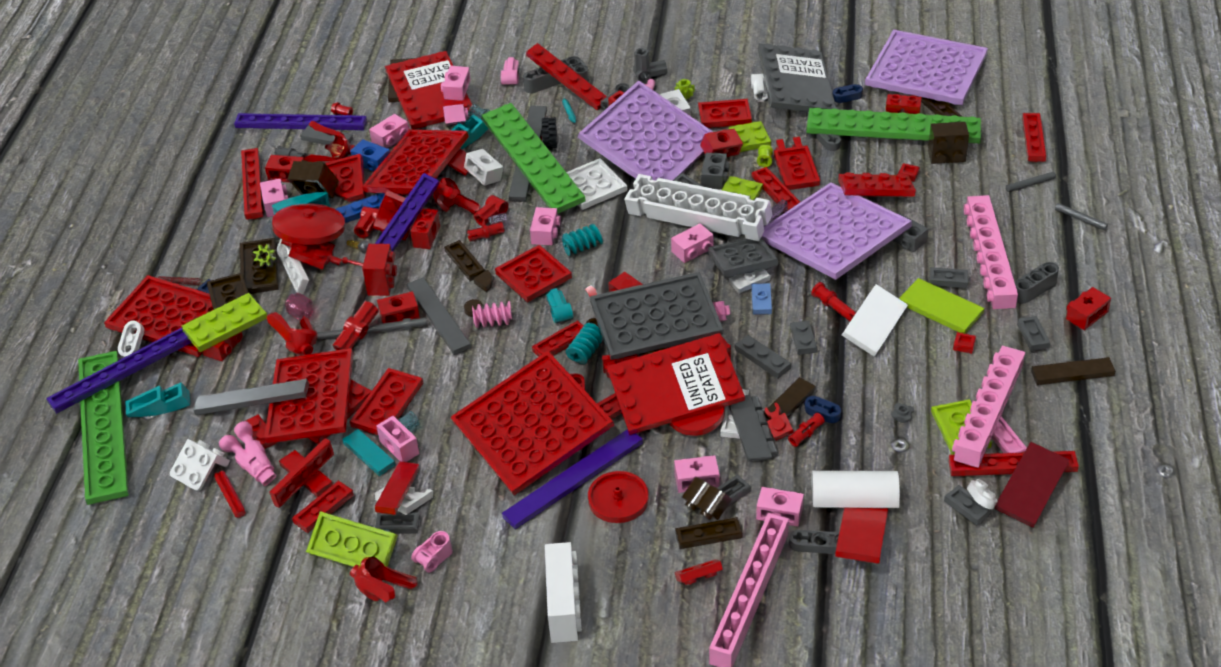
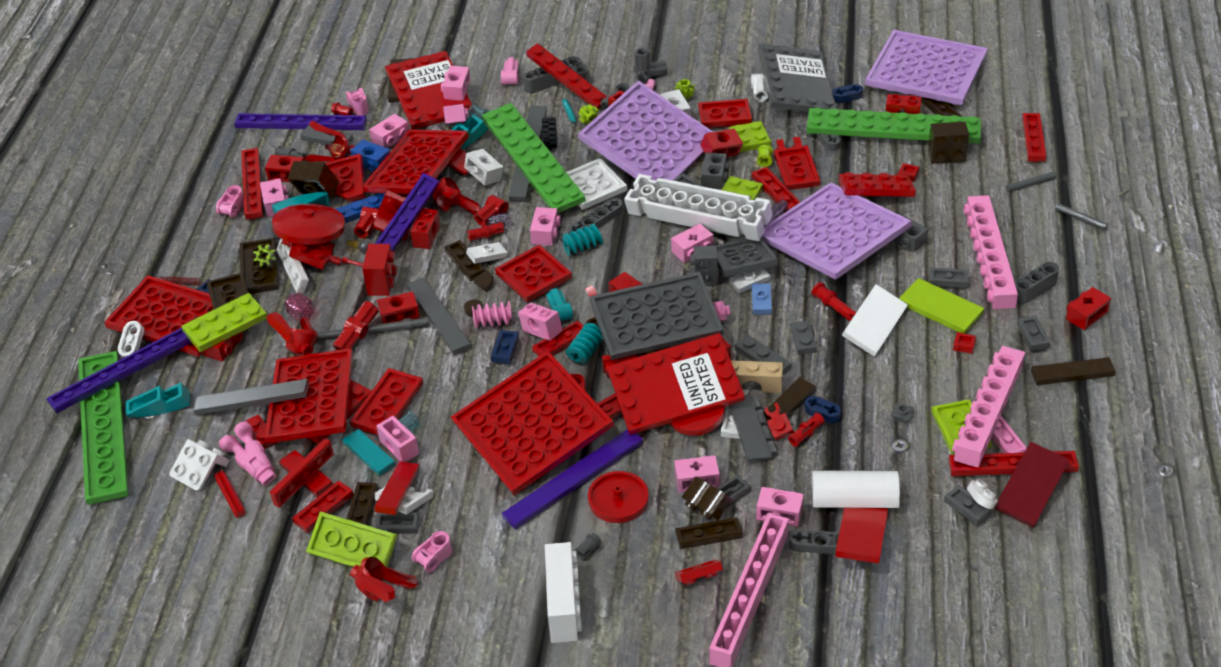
none -> bright pink piece [216,185,244,218]
none -> bright pink piece [346,88,369,116]
none -> dark brown tile [347,482,378,526]
none -> white plate [466,242,507,264]
none -> dark blue plate [491,330,519,364]
none -> bright pink brick [518,303,563,340]
none -> dark grey beam [568,198,623,234]
none -> dark grey pin [574,533,601,560]
none -> lime gear [578,104,599,125]
none -> dark grey brick [691,245,718,286]
none -> tan arch [731,360,783,393]

